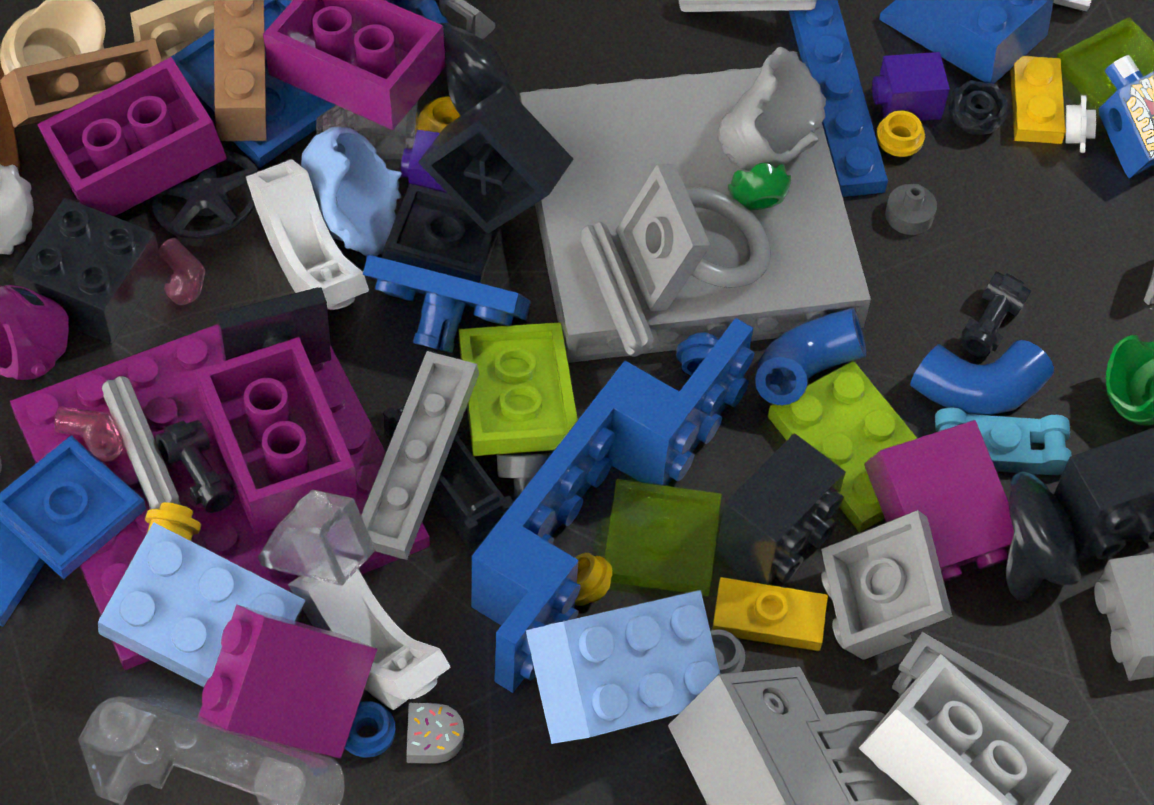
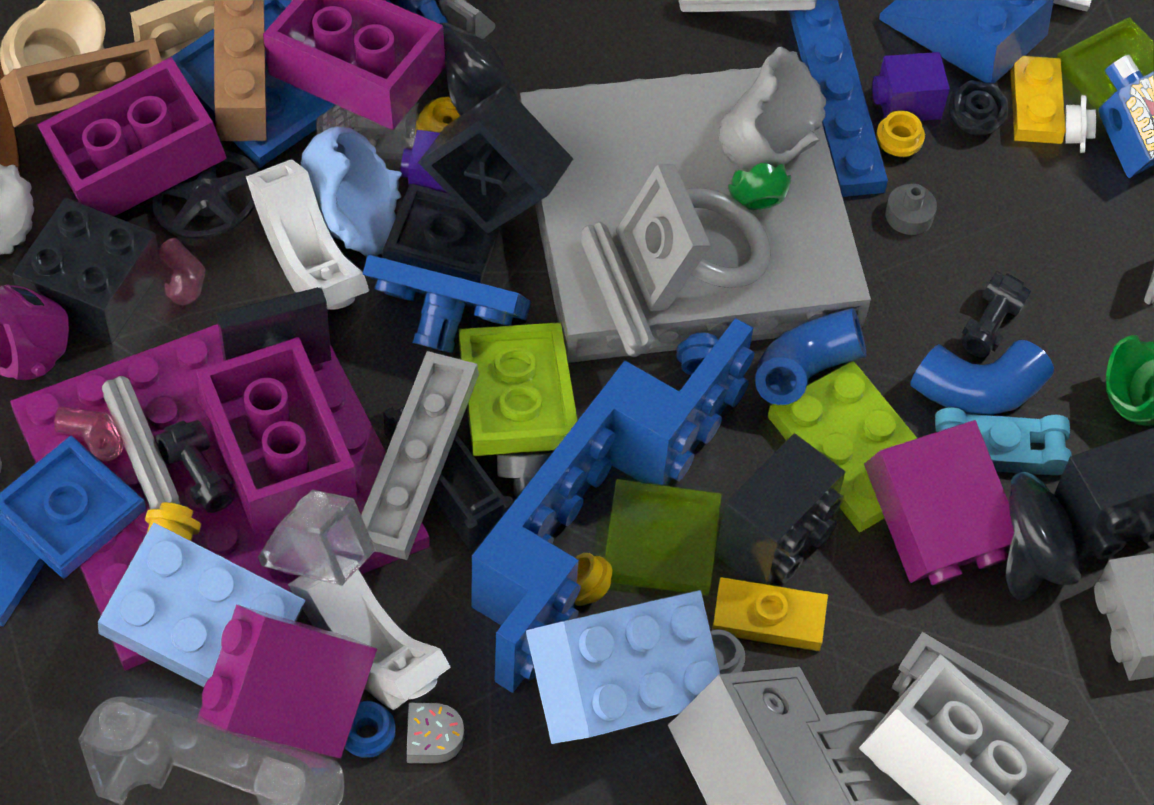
light grey plate [821,510,952,660] -> none

